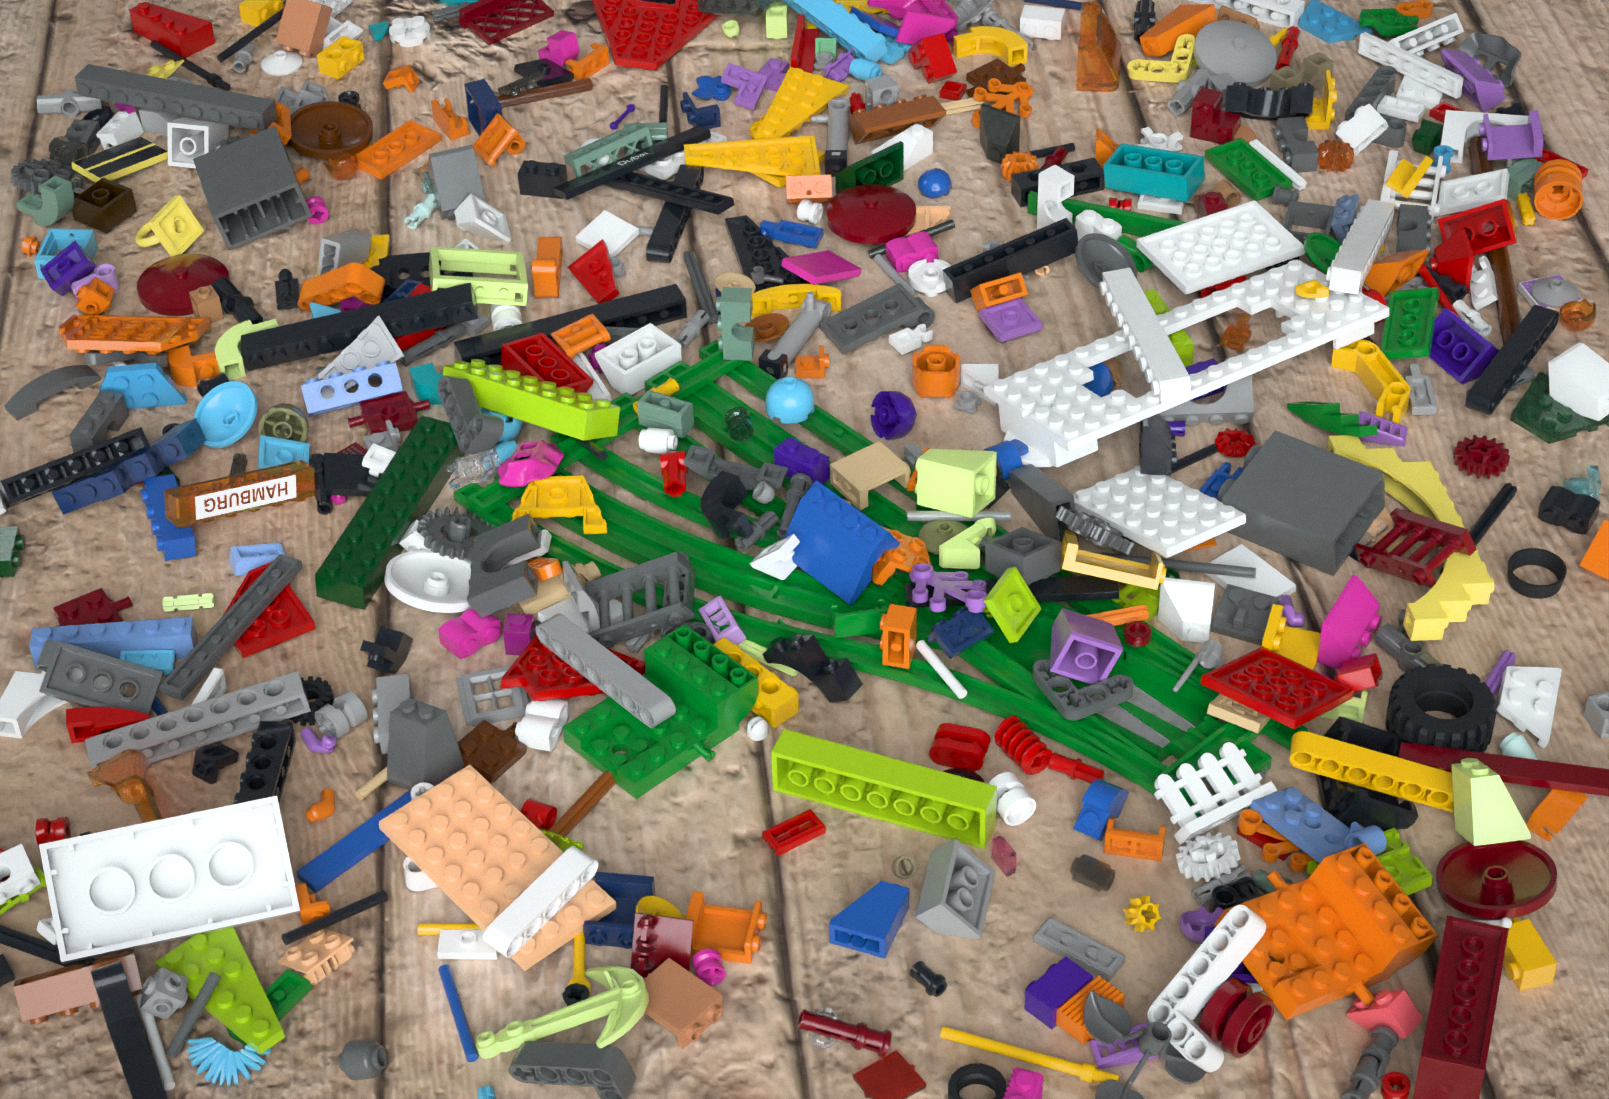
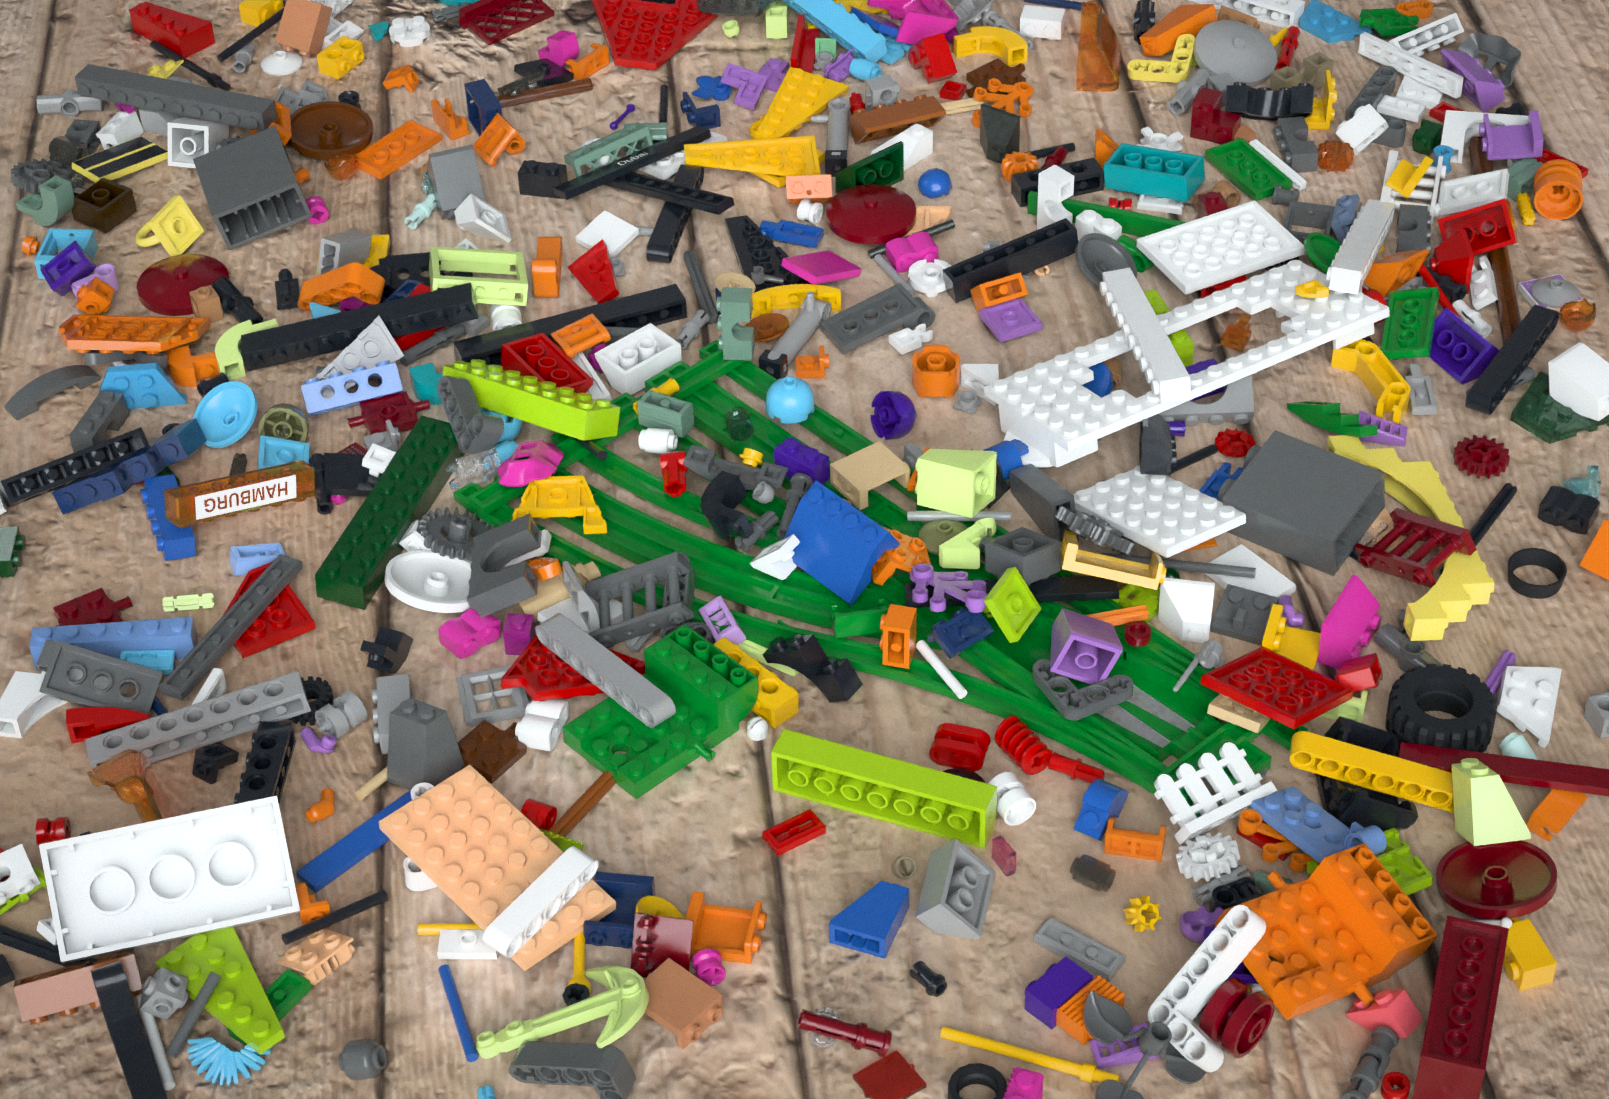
black hair [81,104,114,129] -> none
none -> yellow plate [739,448,764,468]

